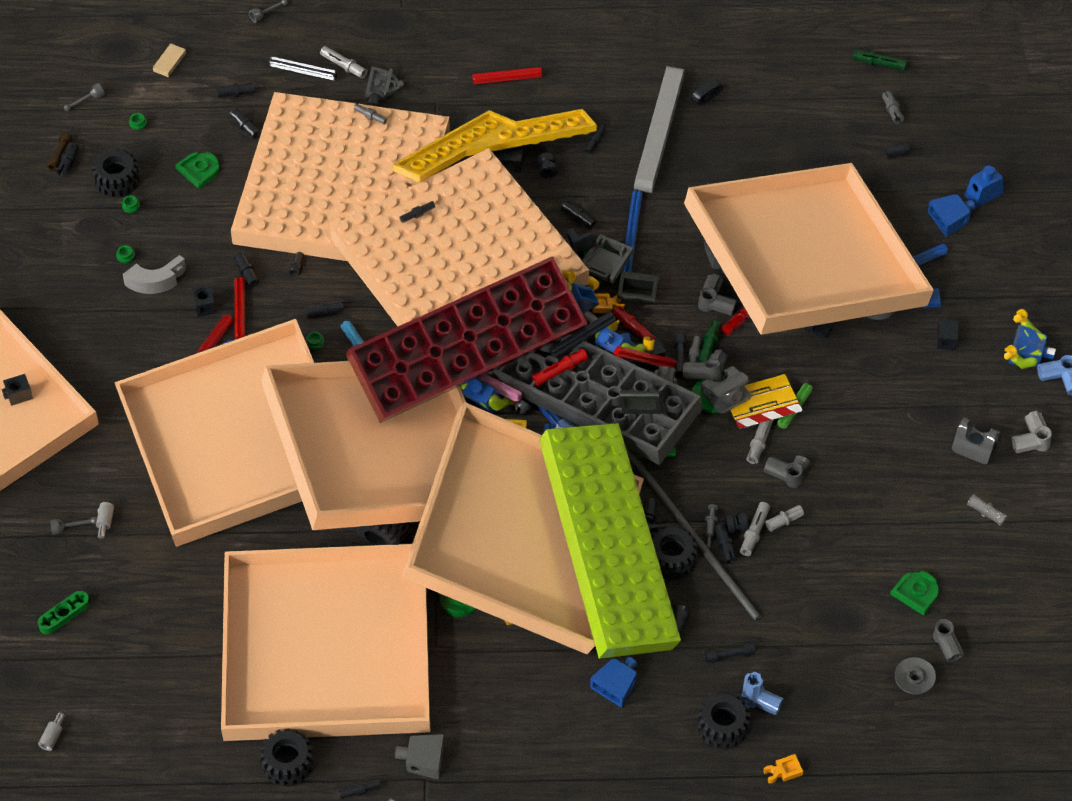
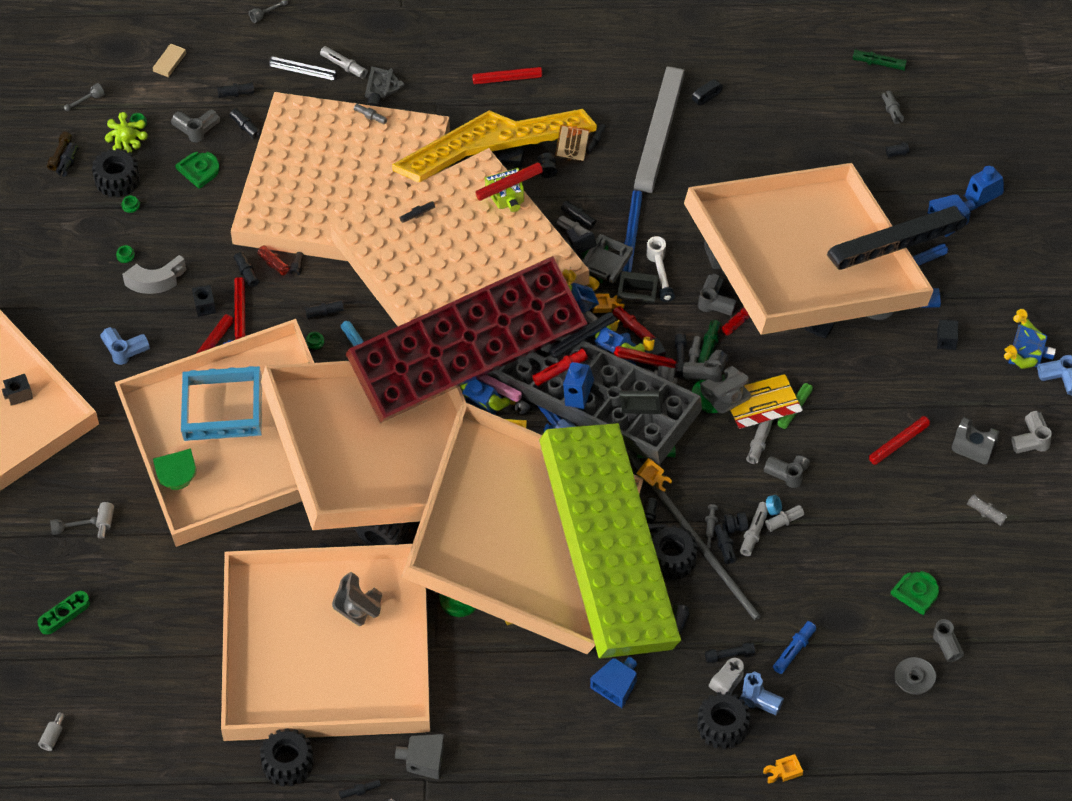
none -> medium blue piece [100,327,150,365]
none -> lime animal [105,112,148,153]
none -> green tile [153,448,196,490]
none -> dark grey piece [171,109,220,142]
none -> dark azure window [181,366,262,441]
none -> clear red pin [257,245,290,276]
none -> dark grey piece [332,572,382,626]
none -> red axle [475,162,543,201]
none -> lime torso [485,168,524,212]
none -> piece [555,125,589,161]
none -> light grey axle [557,216,591,236]
none -> blue torso [563,362,594,409]
none -> light orange plate [636,458,672,492]
none -> white piece [647,236,675,302]
none -> light grey piece [709,658,744,695]
none -> dark azure tile [766,495,782,515]
none -> blue pin [773,621,816,674]
none -> black beam [827,206,968,270]
none -> red axle [869,416,930,465]

